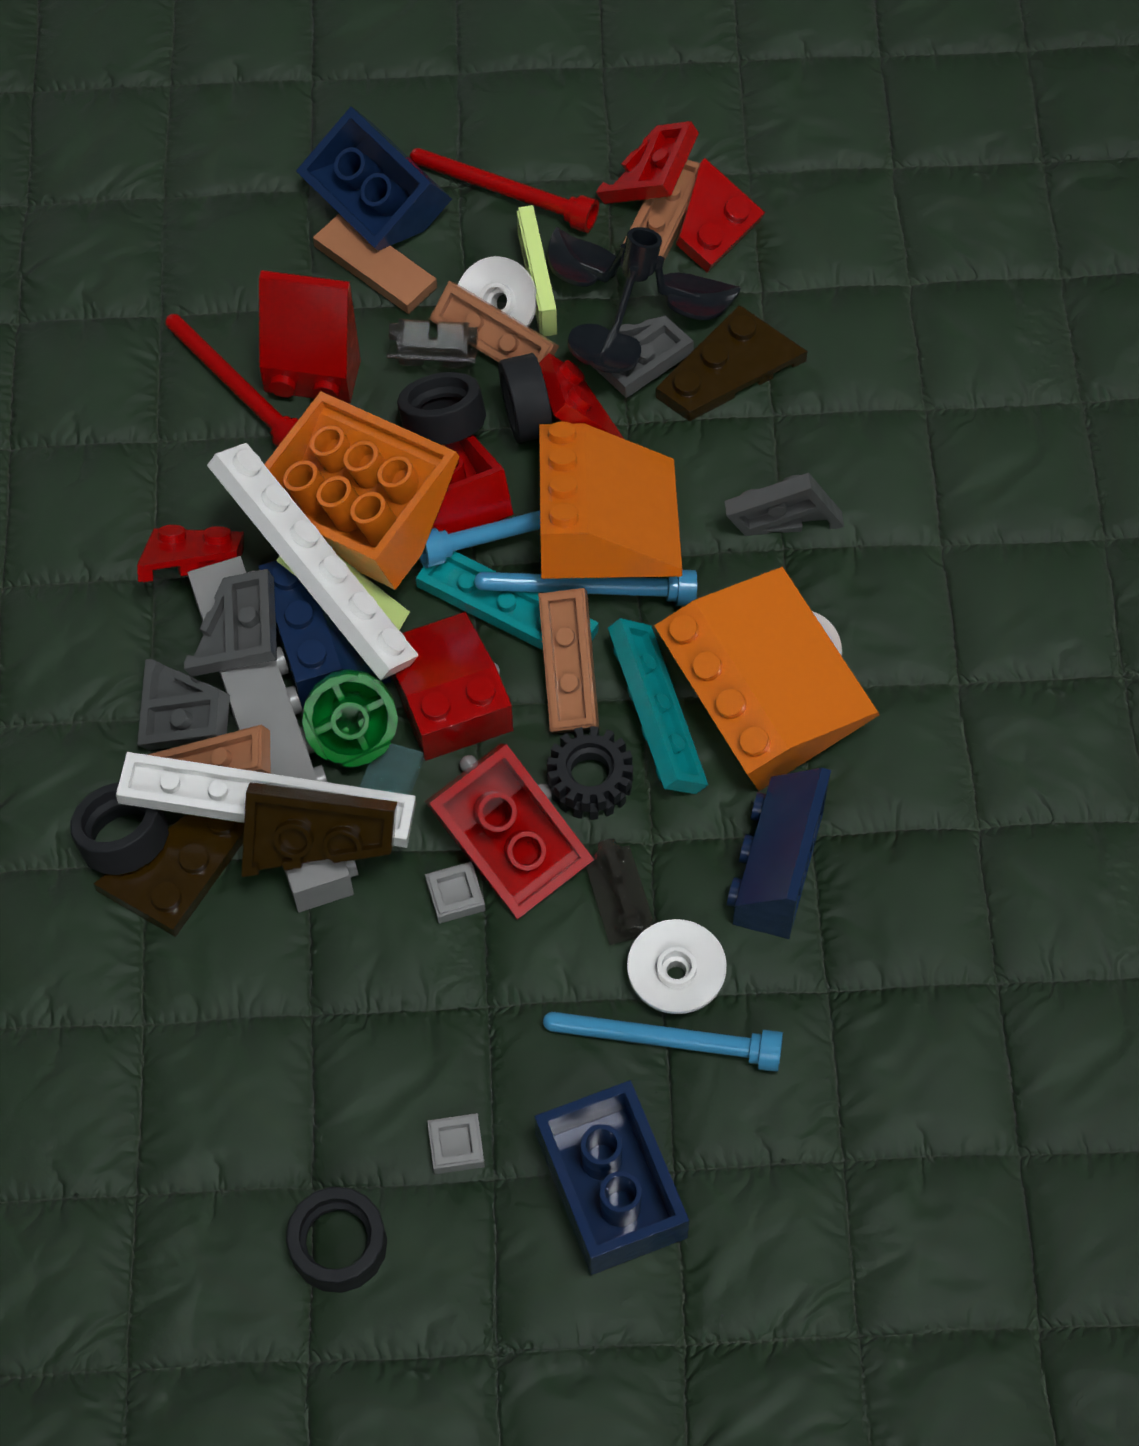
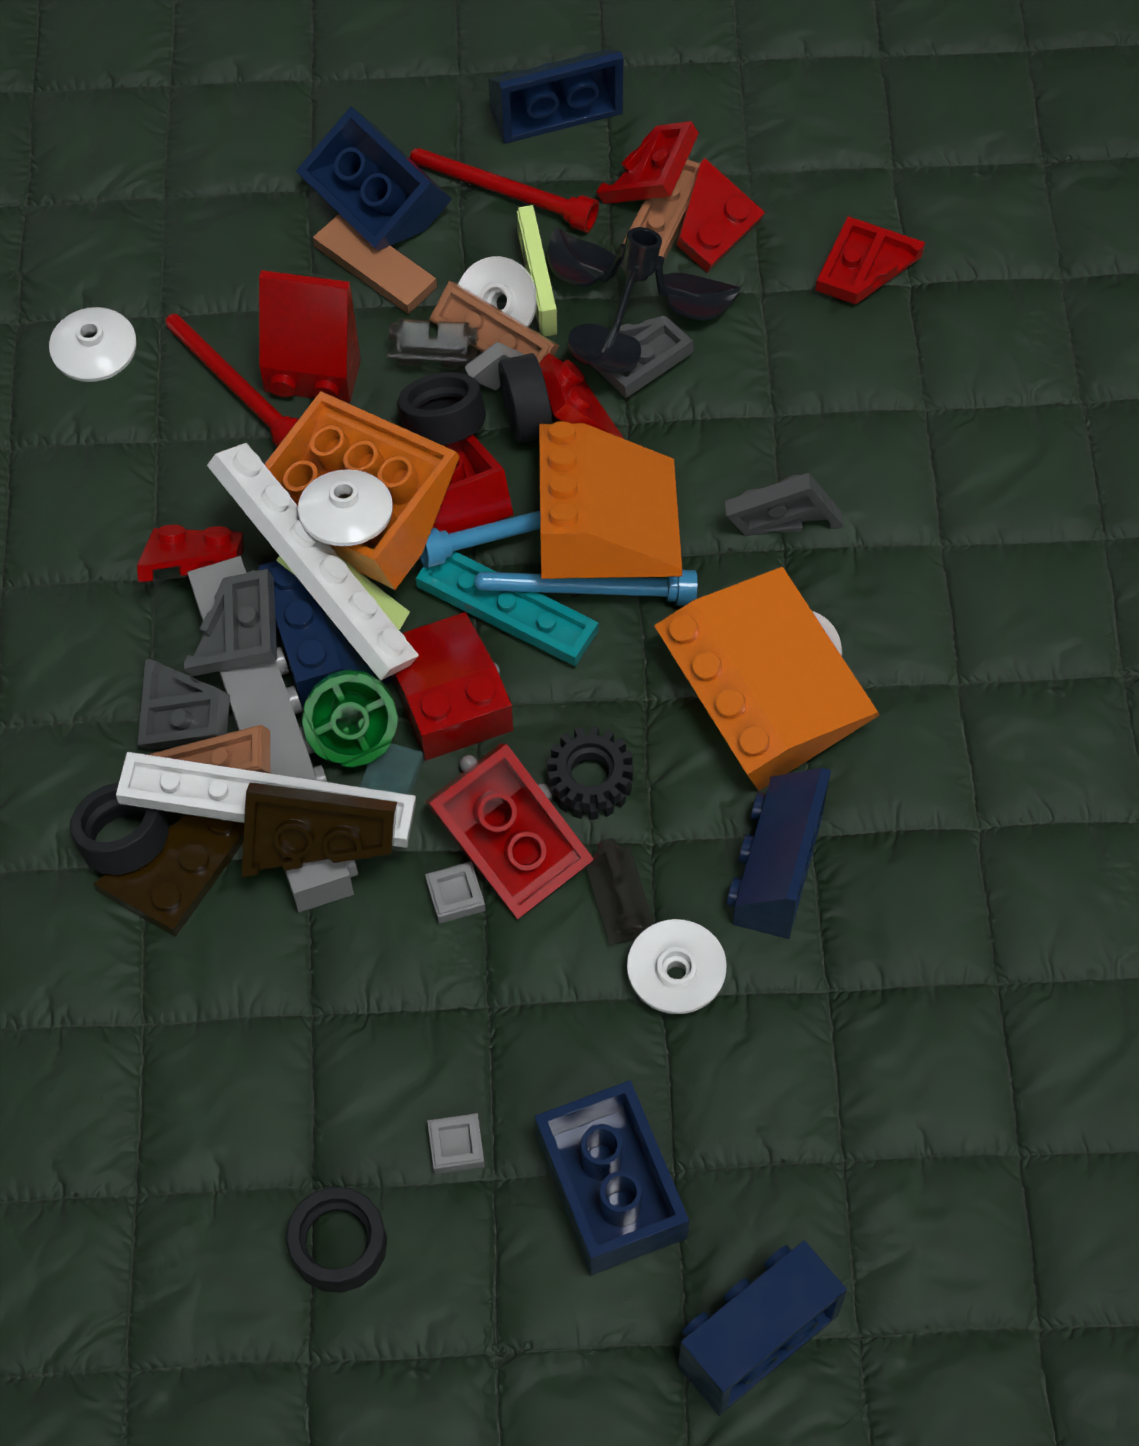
nougat tile [538,588,600,734] -> none
dark azure piece [543,1012,783,1072] -> none
teal plate [608,618,709,794] -> none
dark brown wing [656,305,808,422] -> none
none -> white dish [49,307,137,382]
none -> white dish [298,469,393,546]
none -> light grey tile [465,342,524,390]
none -> dark blue slope [488,49,624,144]
none -> dark blue brick [678,1240,847,1416]
none -> red wing [816,216,925,304]

